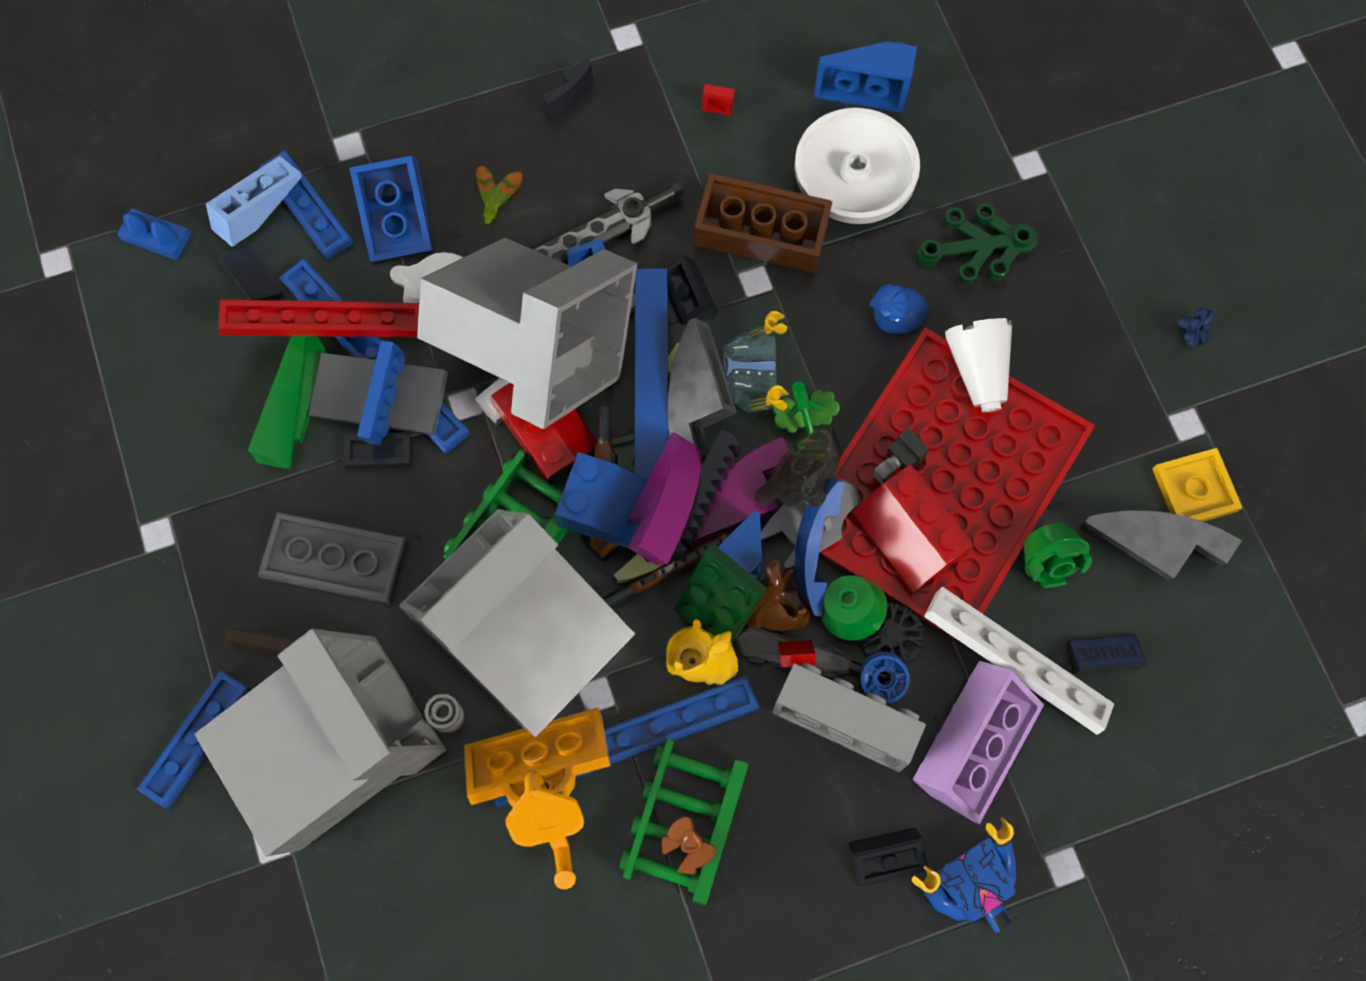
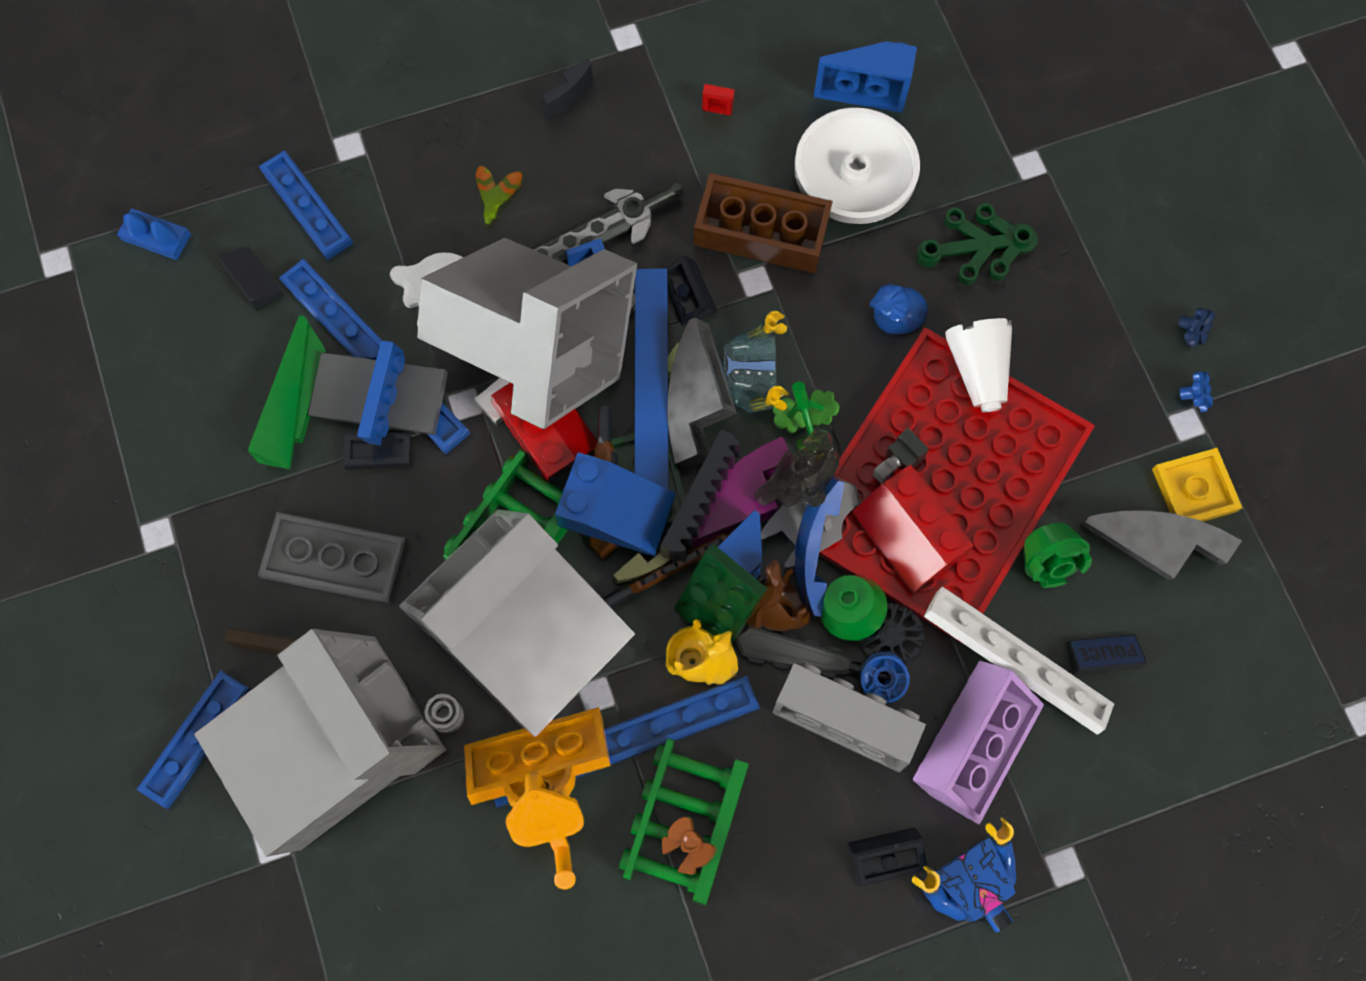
light blue slope [206,156,302,247] -> none
red plate [218,300,419,337] -> none
blue slope [349,156,433,262] -> none
magenta slope [627,432,702,565] -> none
red tile [778,640,816,667] -> none
none -> blue plant [1180,371,1213,412]

